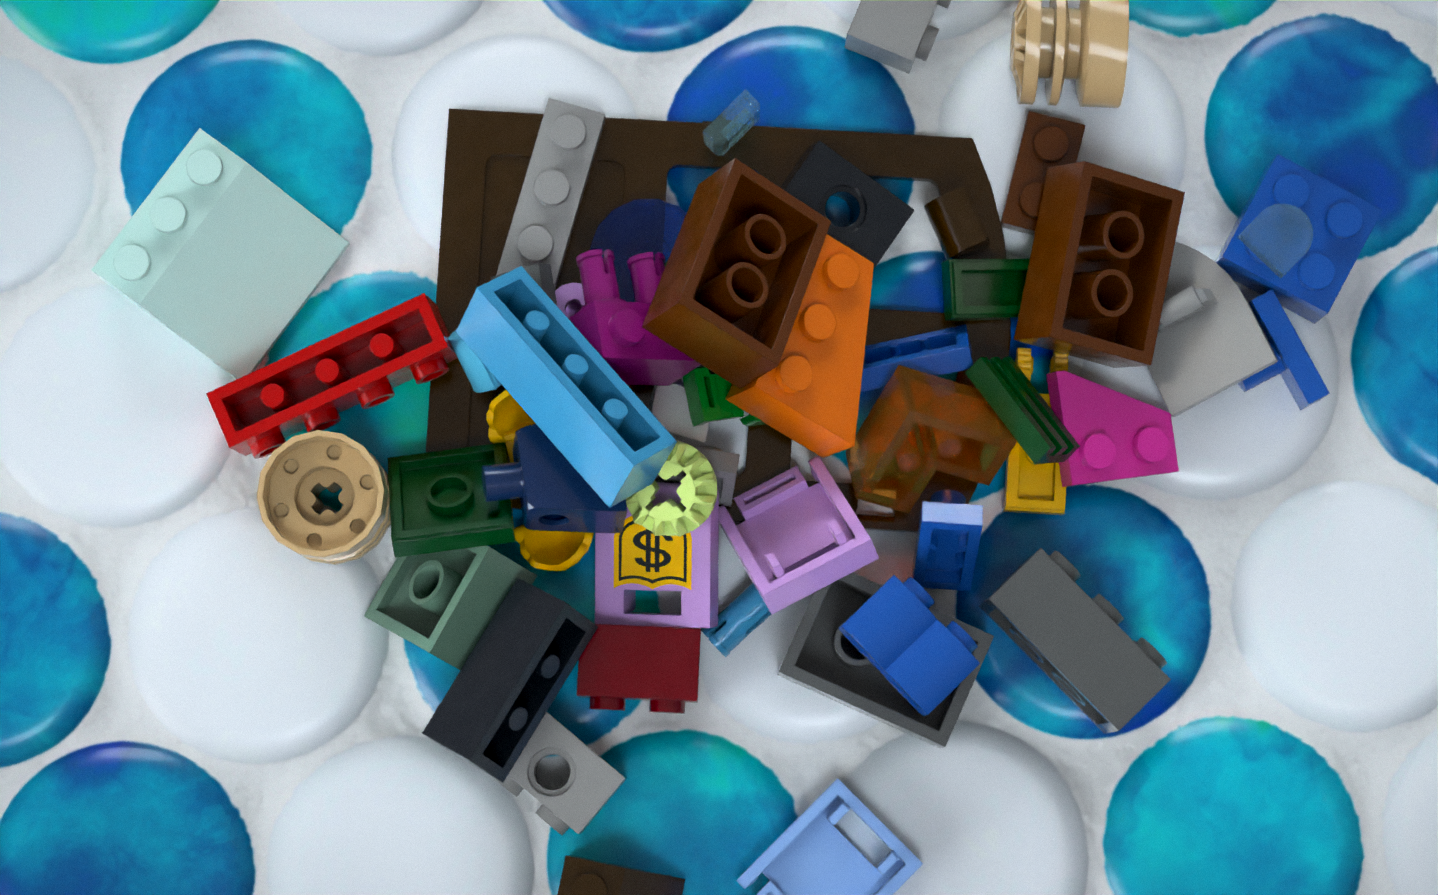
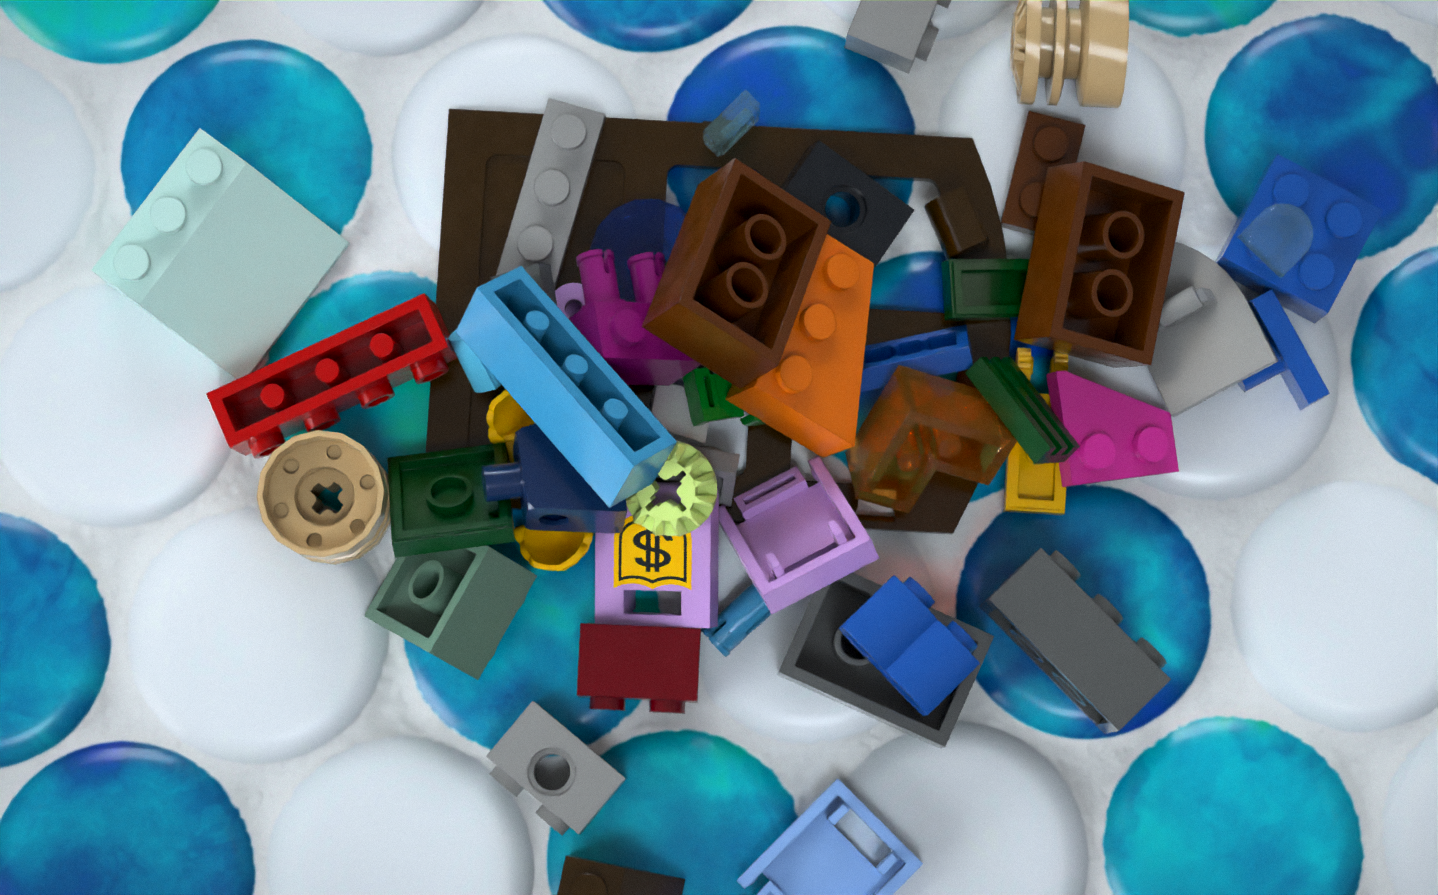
black brick [422,578,598,783] -> none
blue tile [912,490,983,591] -> none

